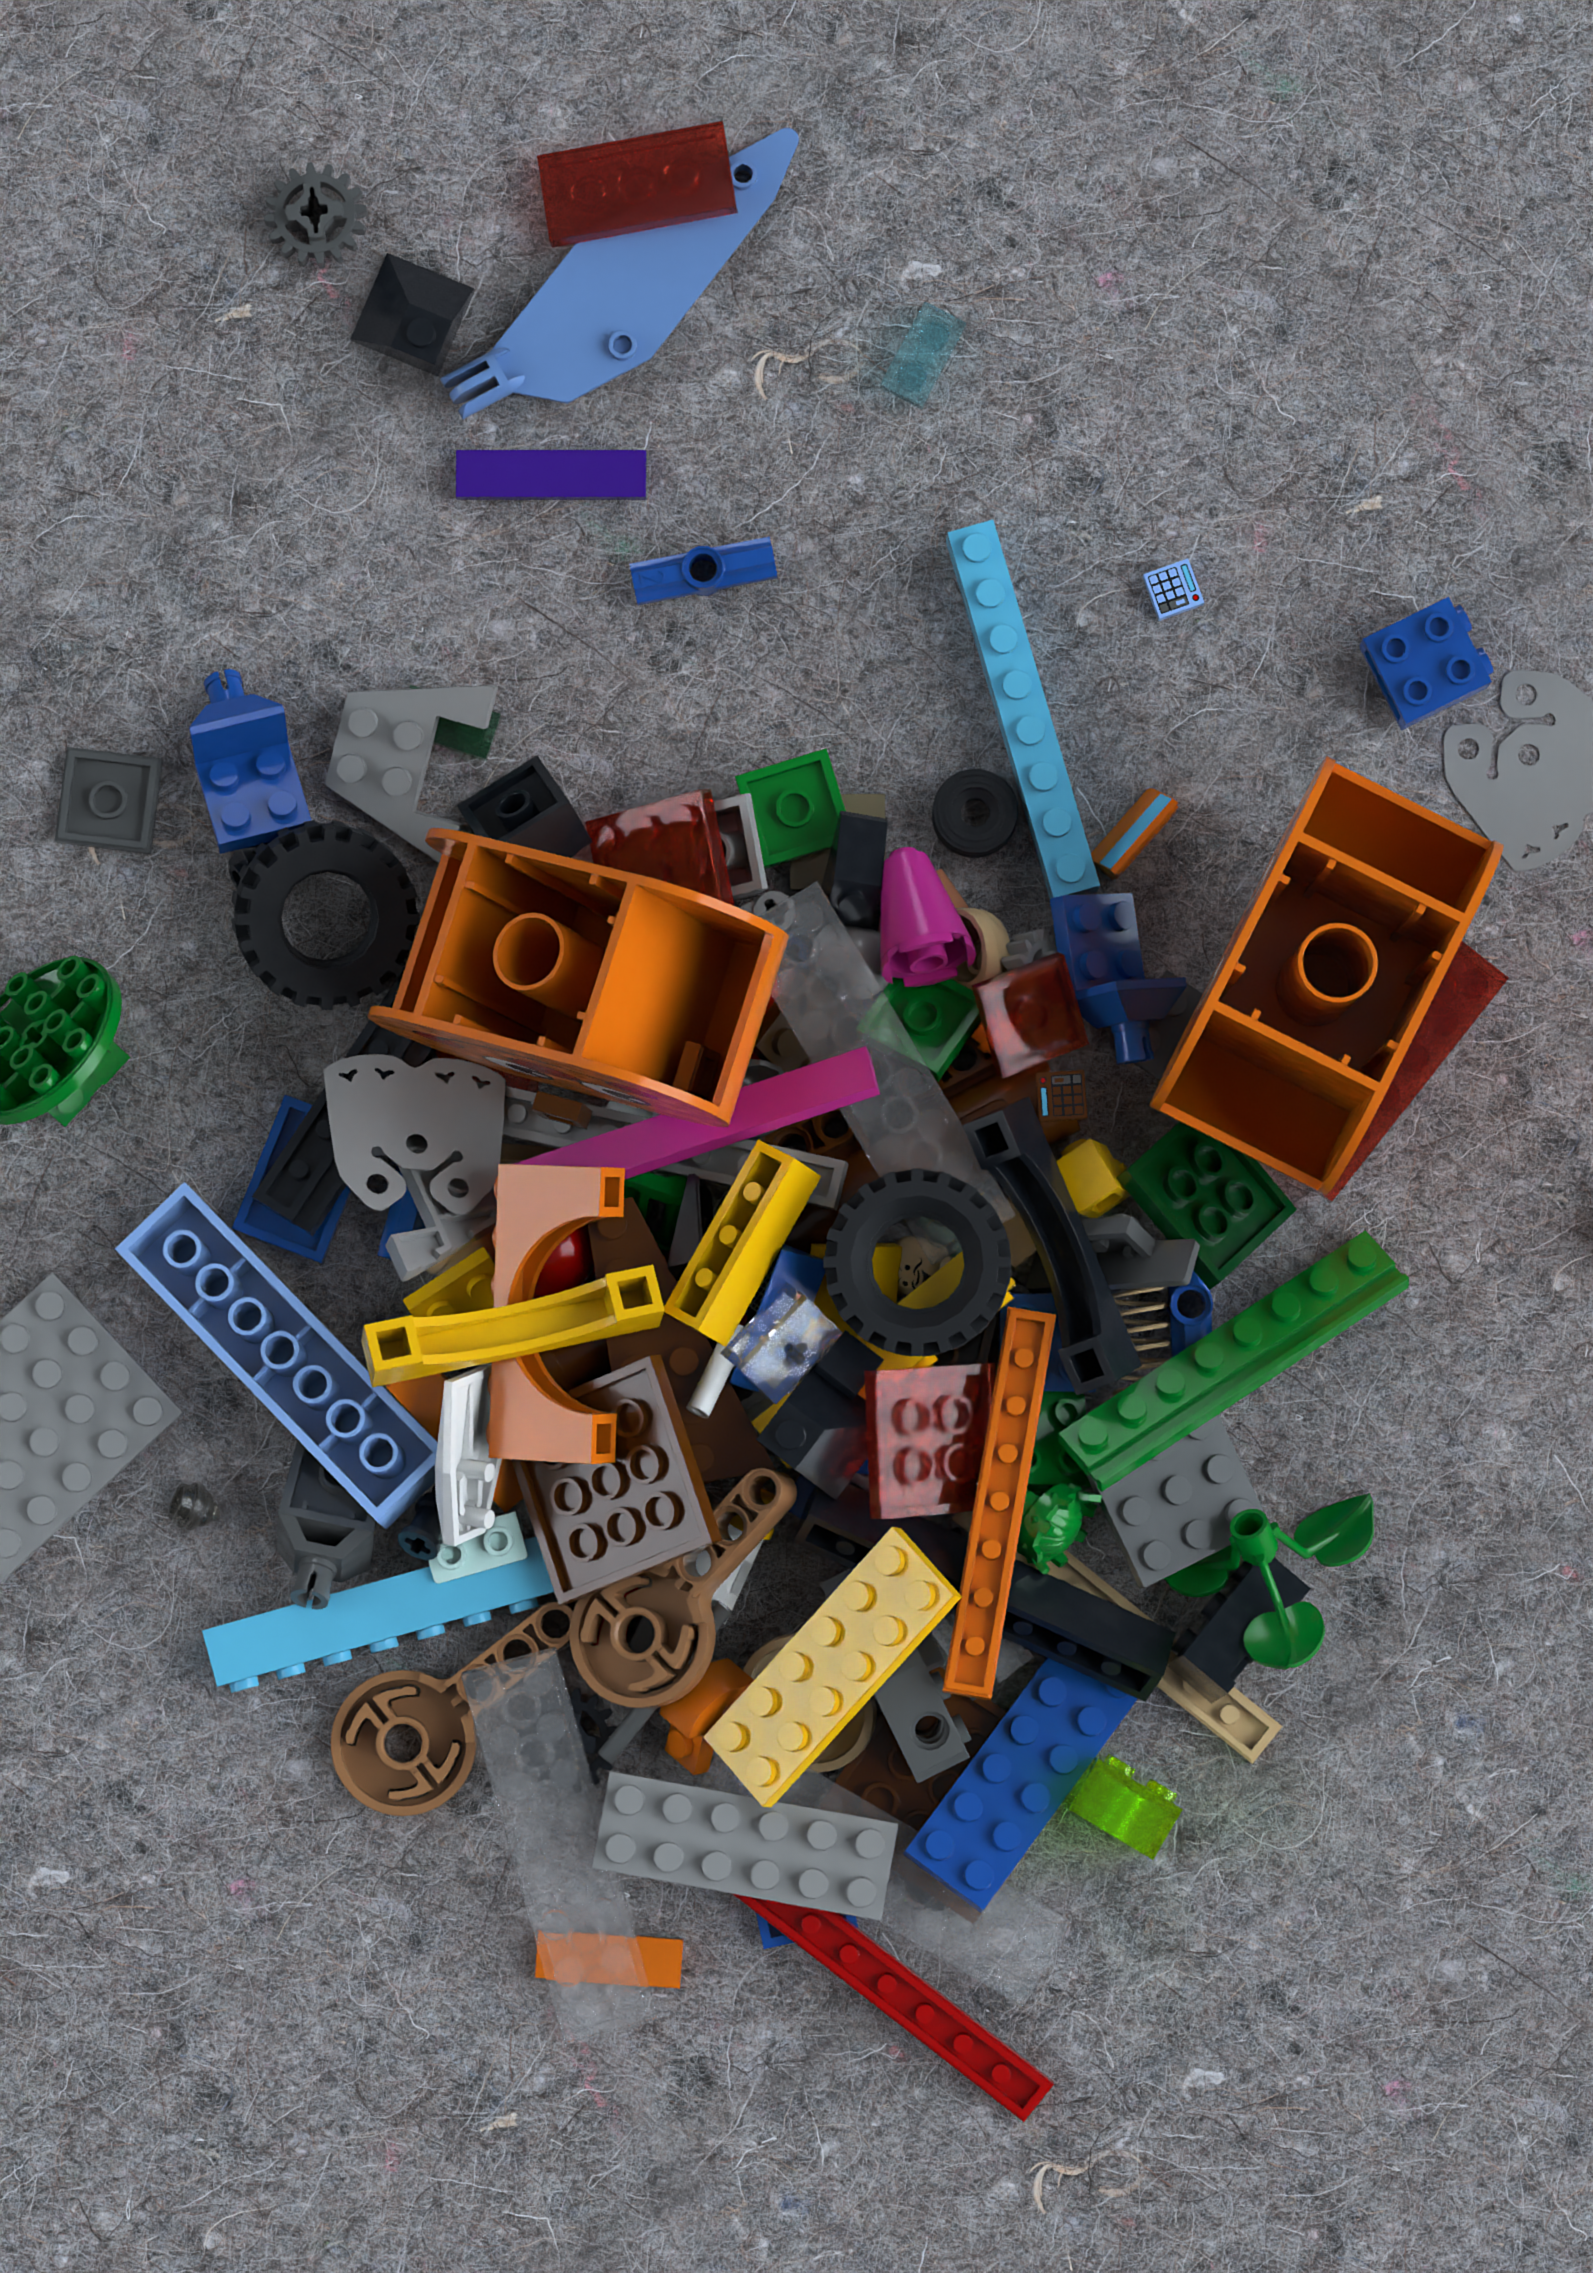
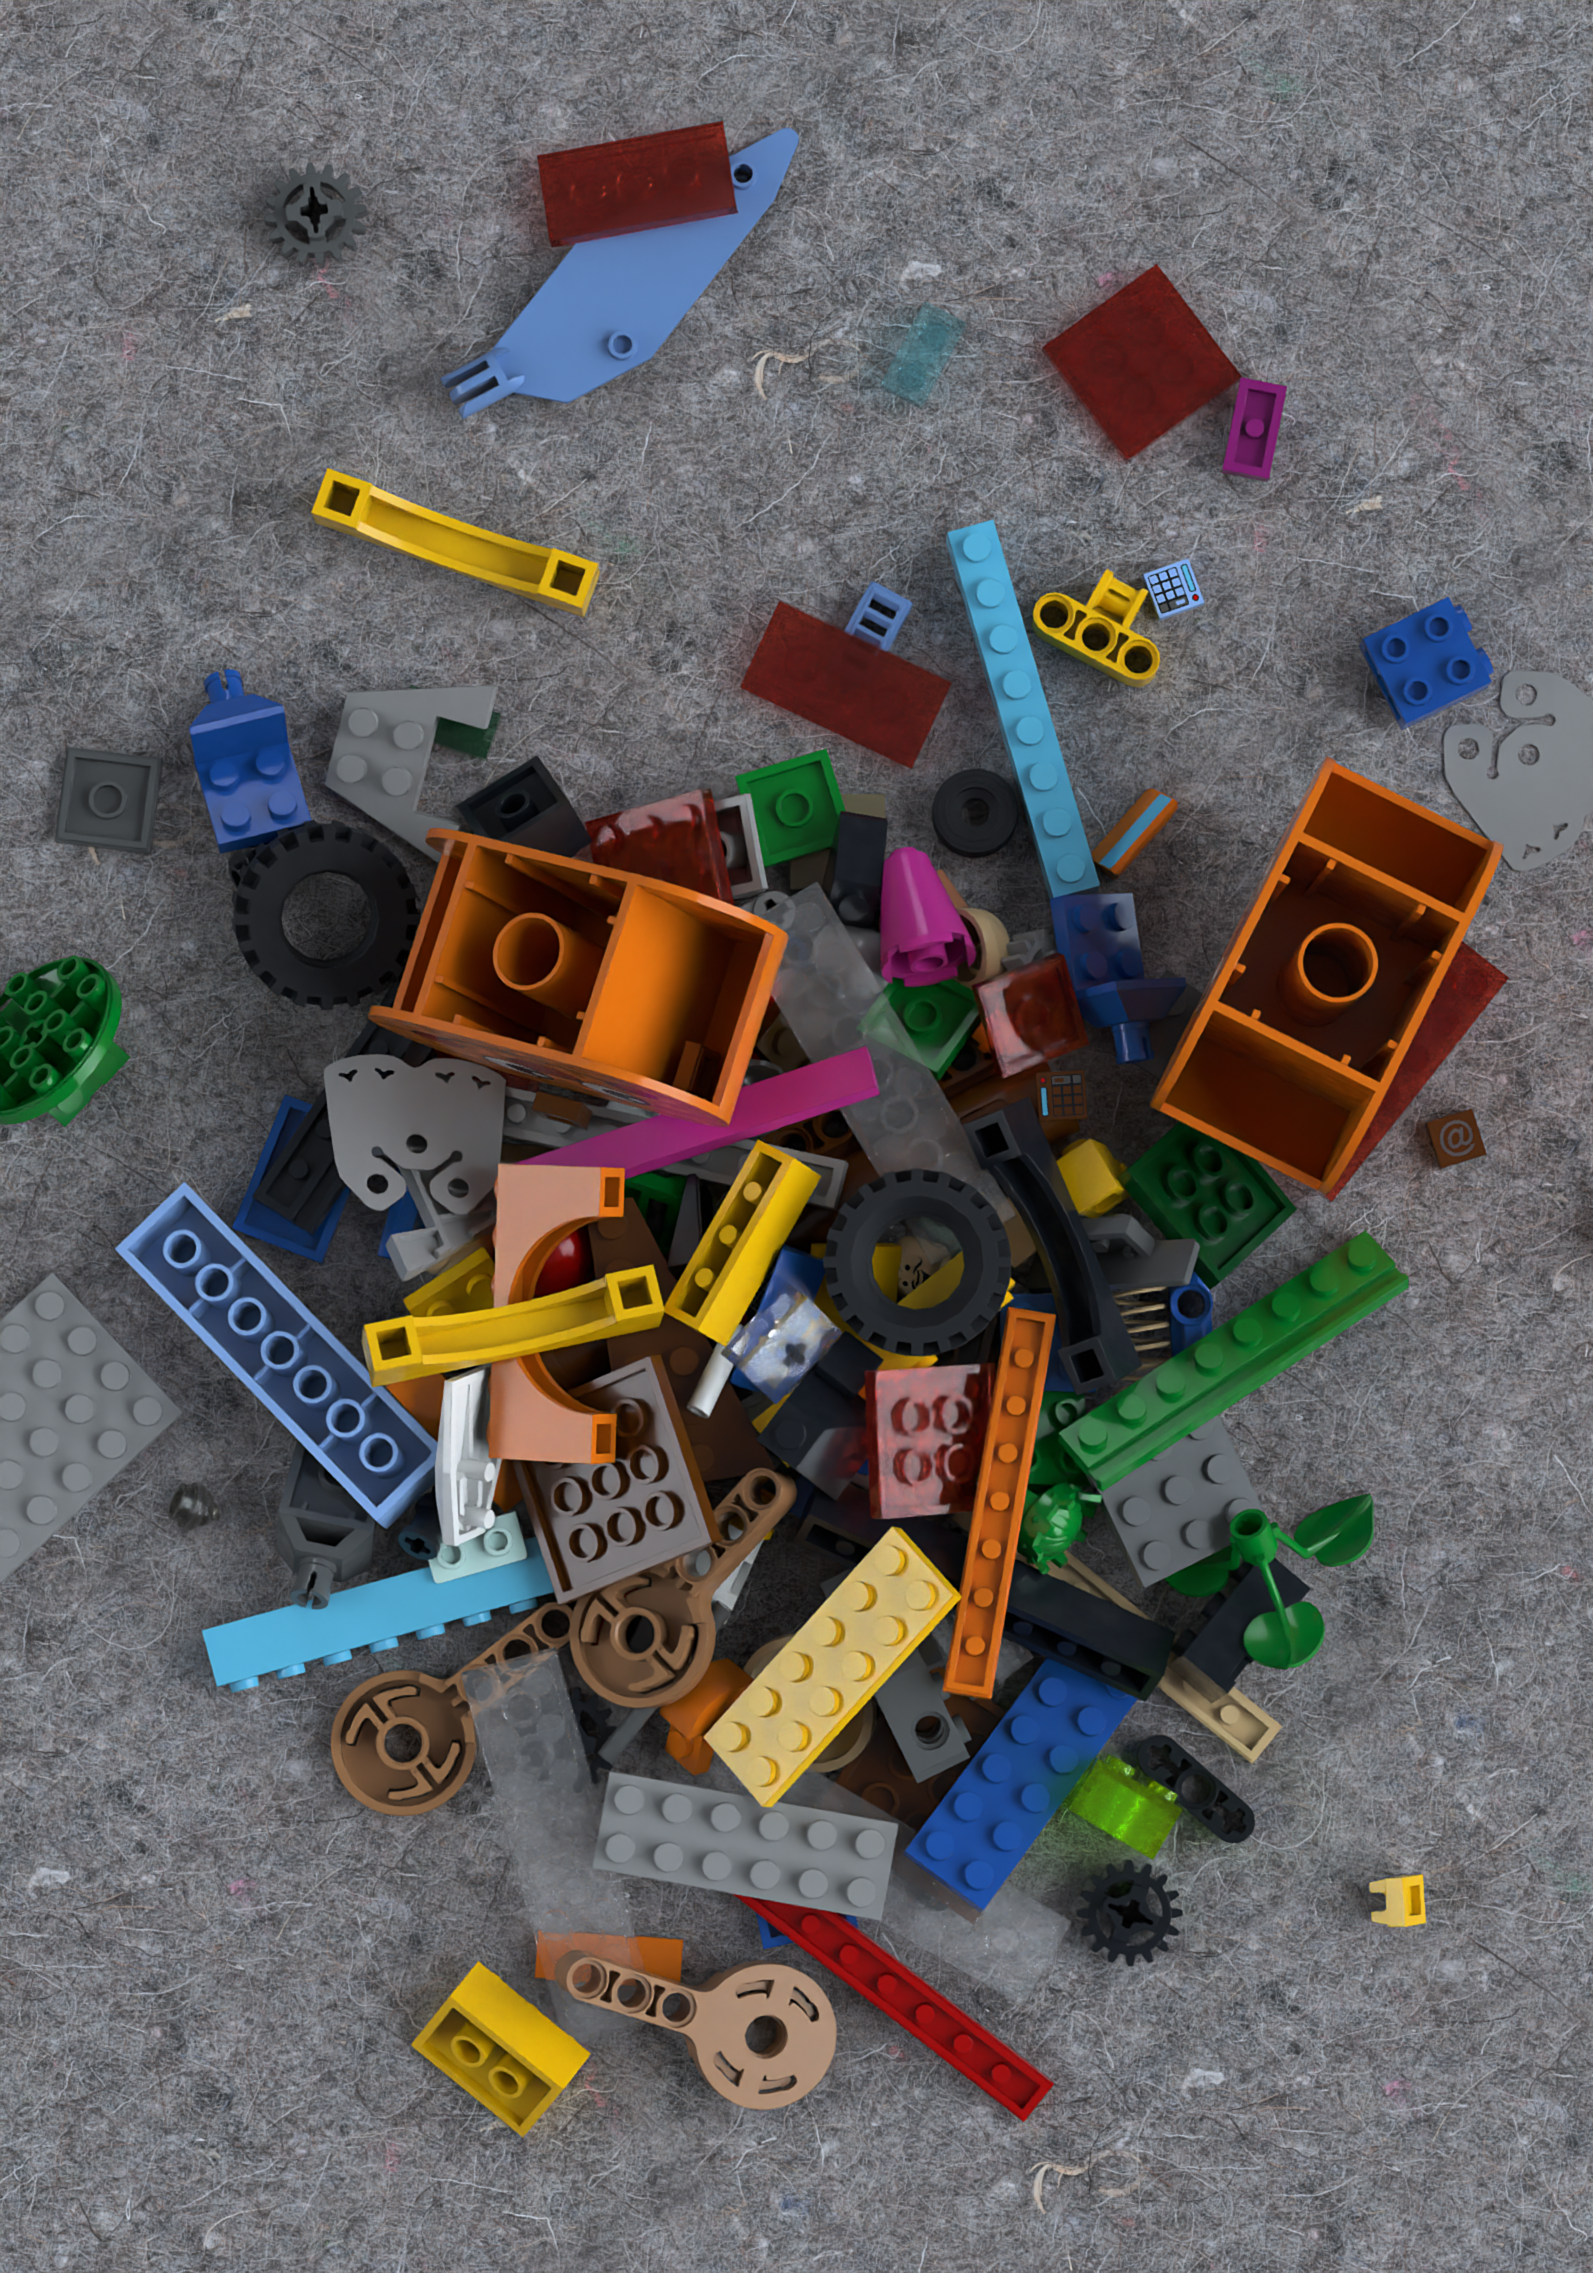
black slope [350,253,475,376] -> none
dark purple tile [456,450,647,500] -> none
blue piece [629,536,778,606] -> none
none -> yellow arch [311,468,600,618]
none -> yellow slope [411,1961,591,2137]
none -> medium nougat beam [555,1950,837,2110]
none -> clear red tile [740,600,953,769]
none -> medium blue slope [825,581,913,691]
none -> yellow piece [1031,569,1160,687]
none -> clear red plate [1042,264,1242,464]
none -> black gear [1076,1859,1183,1966]
none -> black beam [1137,1735,1255,1843]
none -> magenta plate [1221,377,1287,482]
none -> yellow tile [1369,1874,1426,1927]
none -> reddish brown tile [1425,1109,1487,1170]

